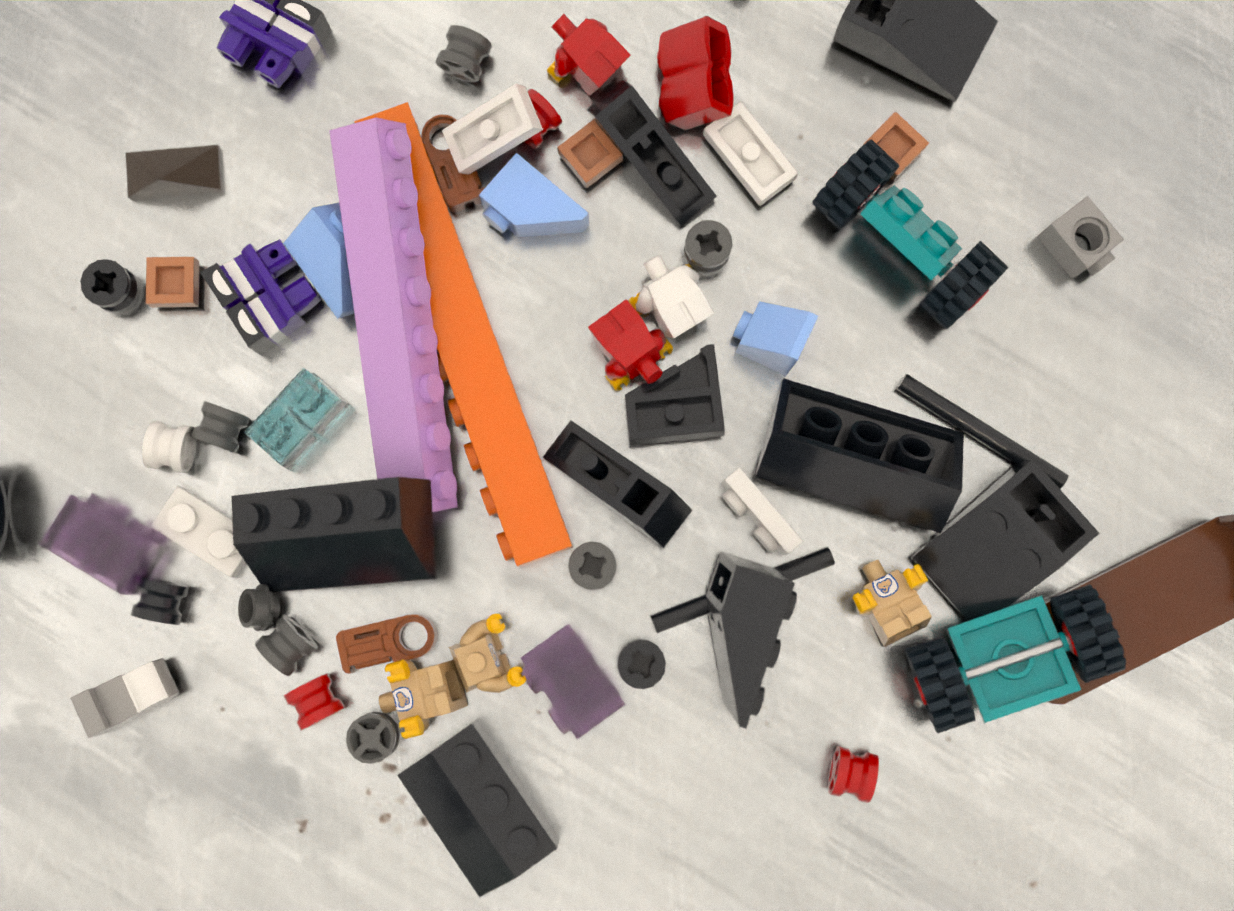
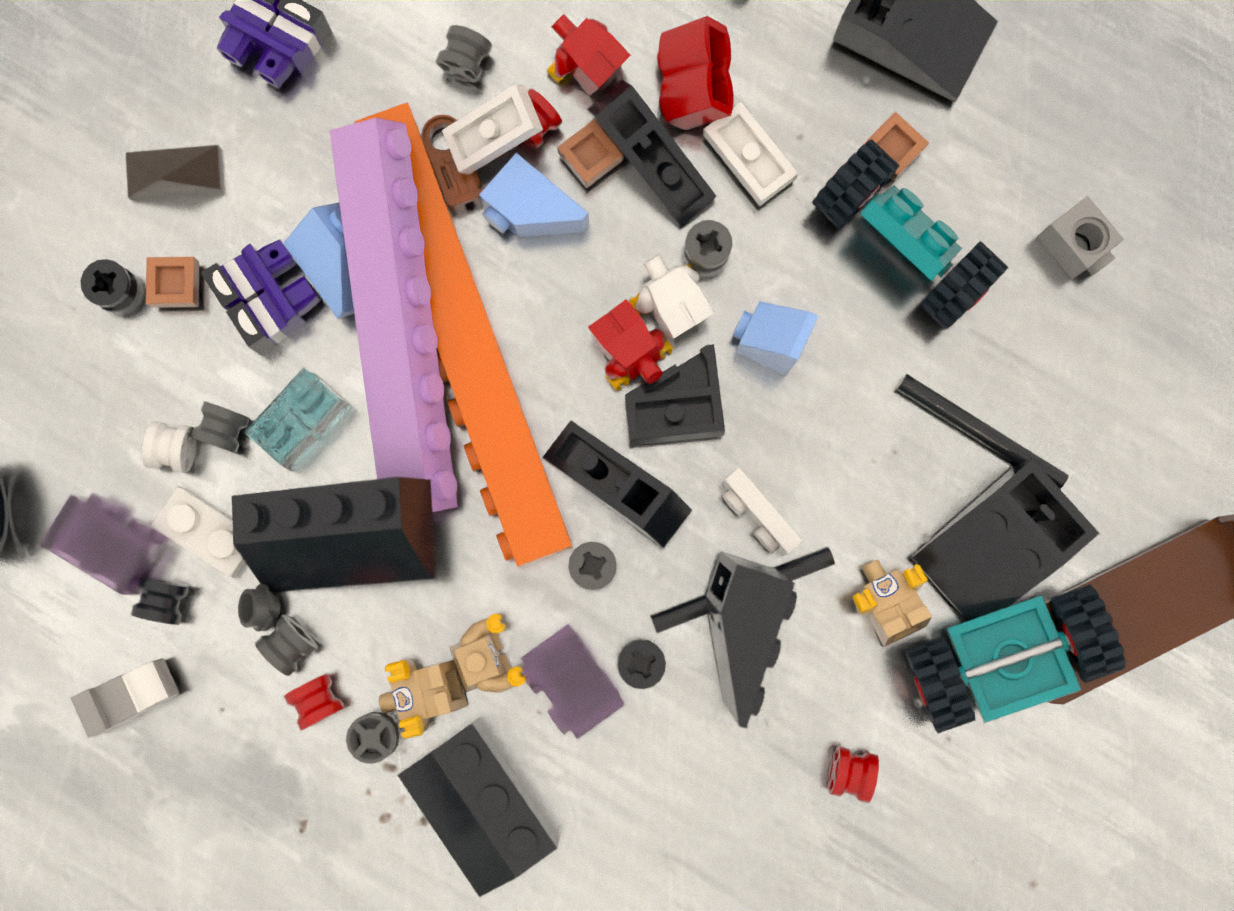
dark orange piece [336,614,437,674] -> none
black slope [756,378,964,533] -> none

